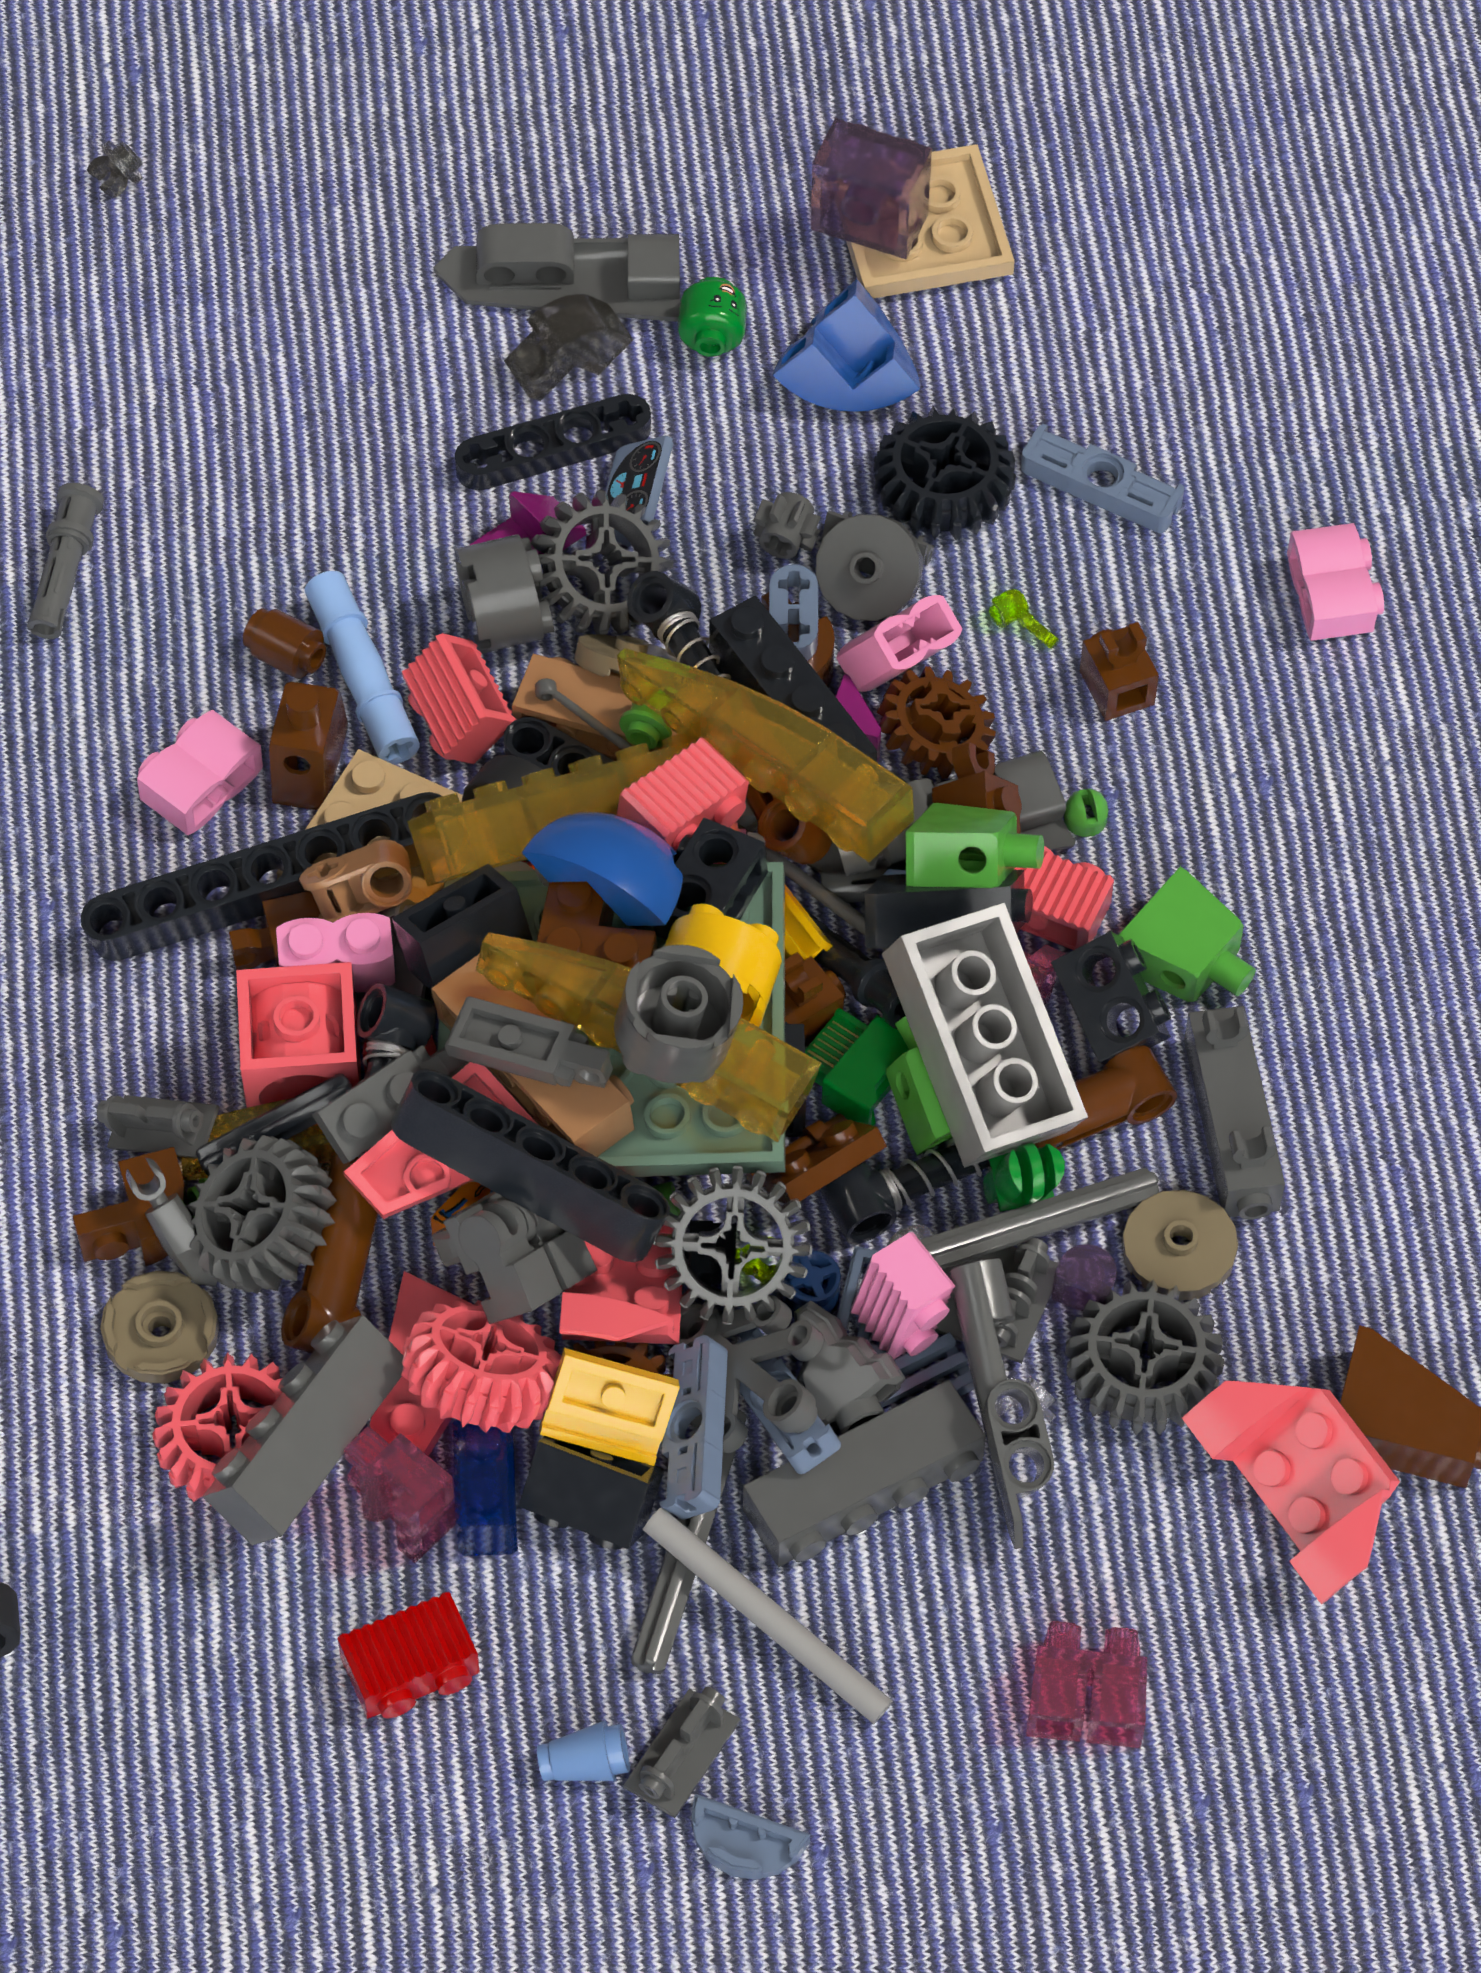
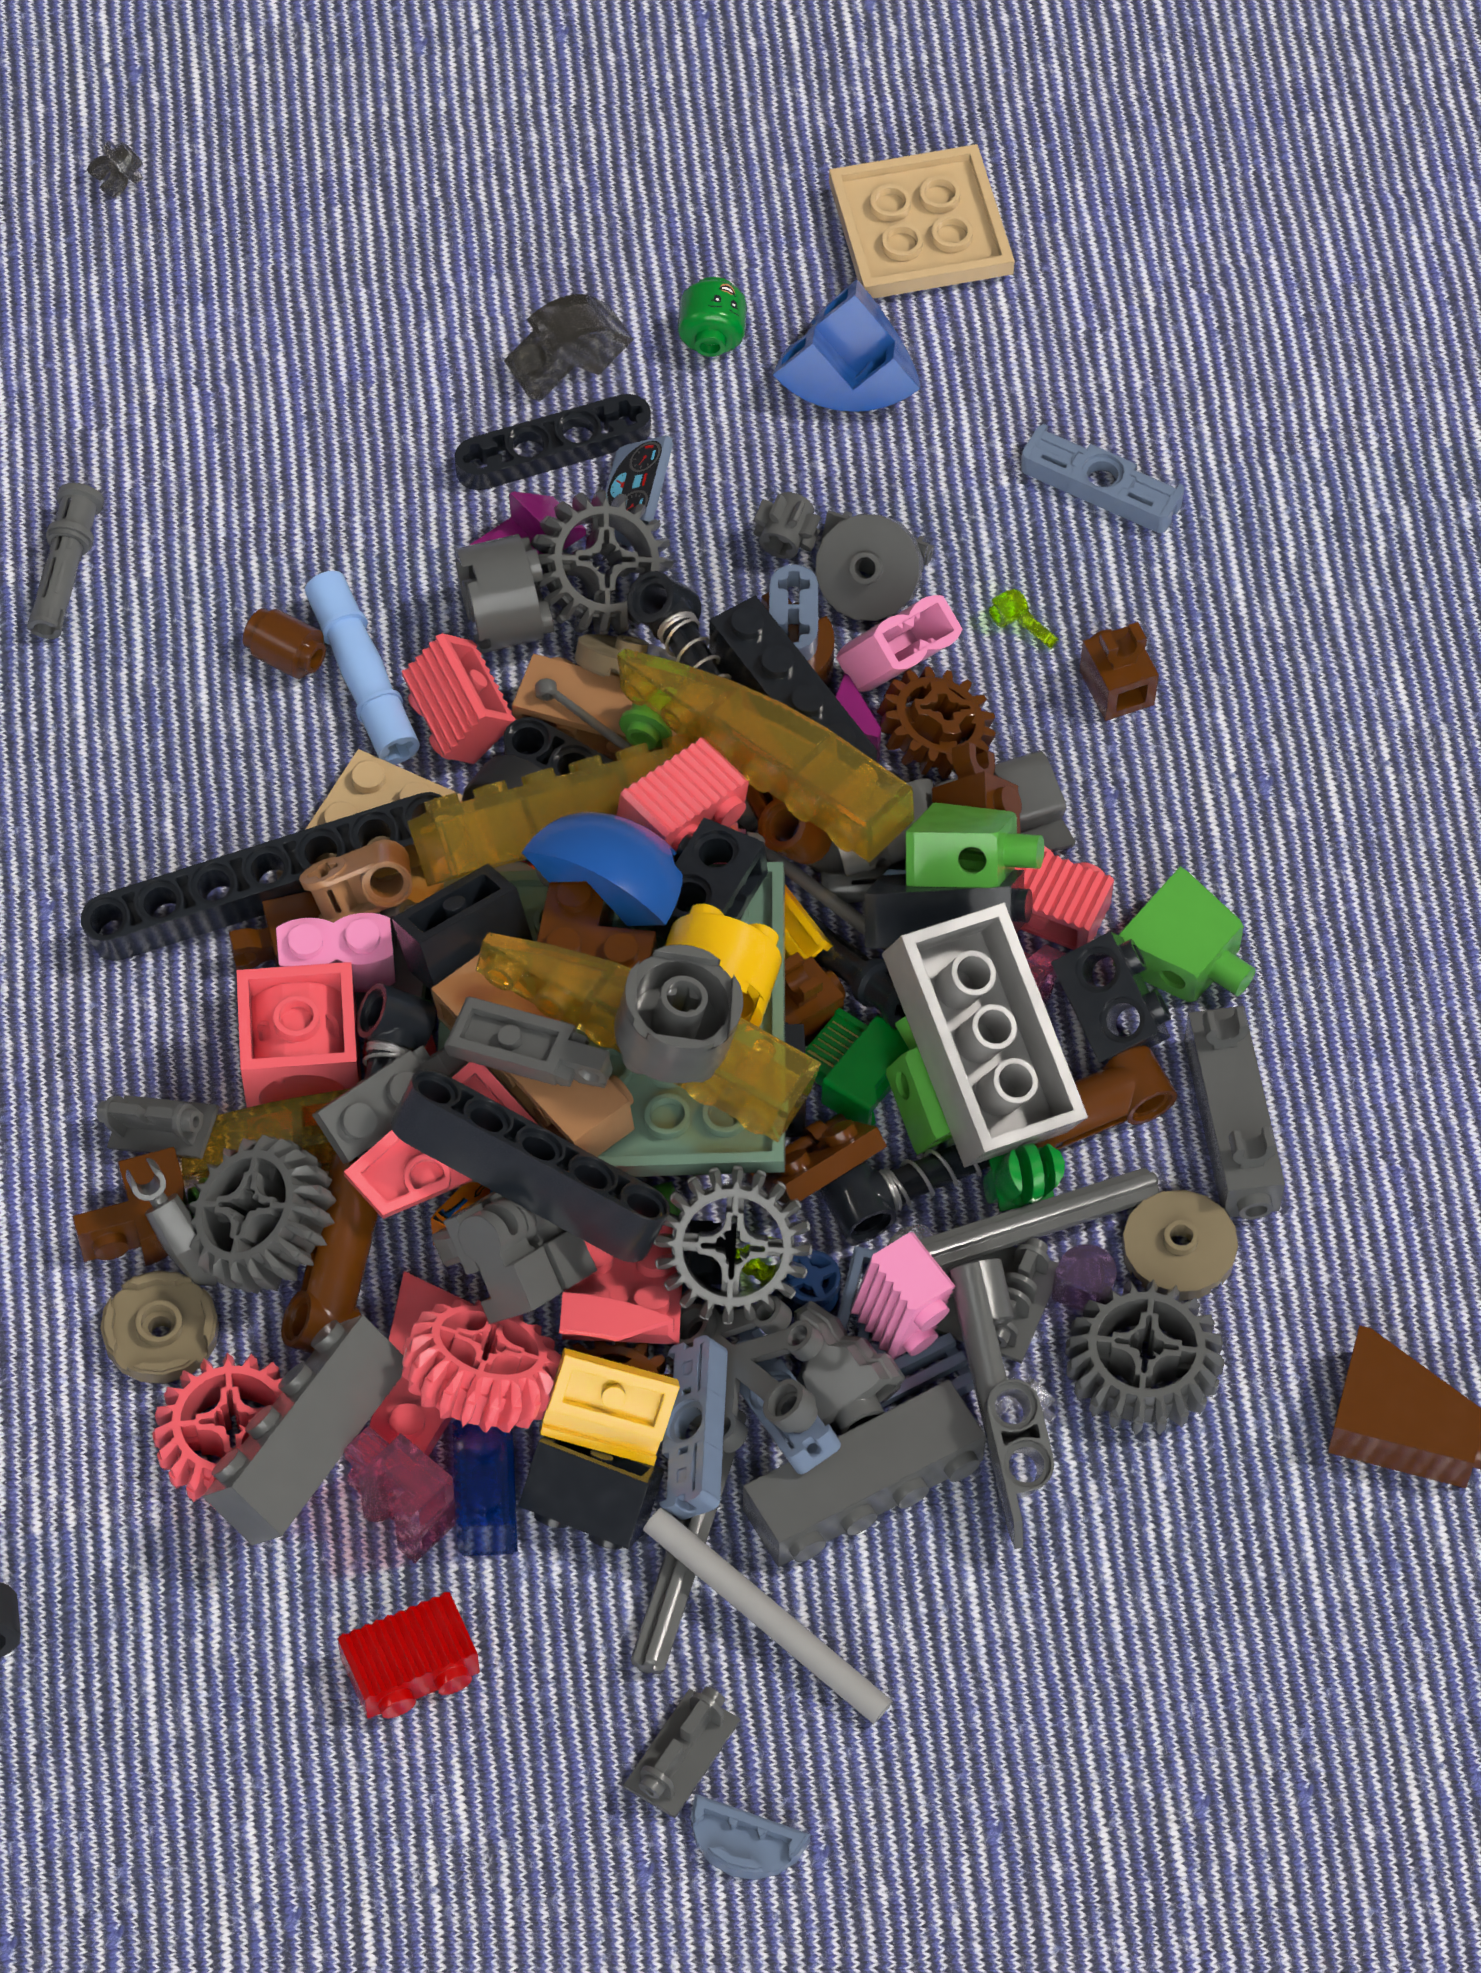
bright pink brick [137,710,263,835] -> none
black axle [196,1074,353,1176] -> none
reddish brown torso [269,682,348,810] -> none
dark grey panel [433,223,680,322] -> none
medium blue cone [537,1720,630,1782] -> none
clear purple brick [811,118,932,259] -> none
black gear [873,406,1016,541] -> none
clear pink hips [1026,1621,1147,1748] -> none
bright green hinge [1064,788,1109,837] -> none
coral piece [1182,1381,1400,1604] -> none
bright pink brick [1287,523,1384,641] -> none

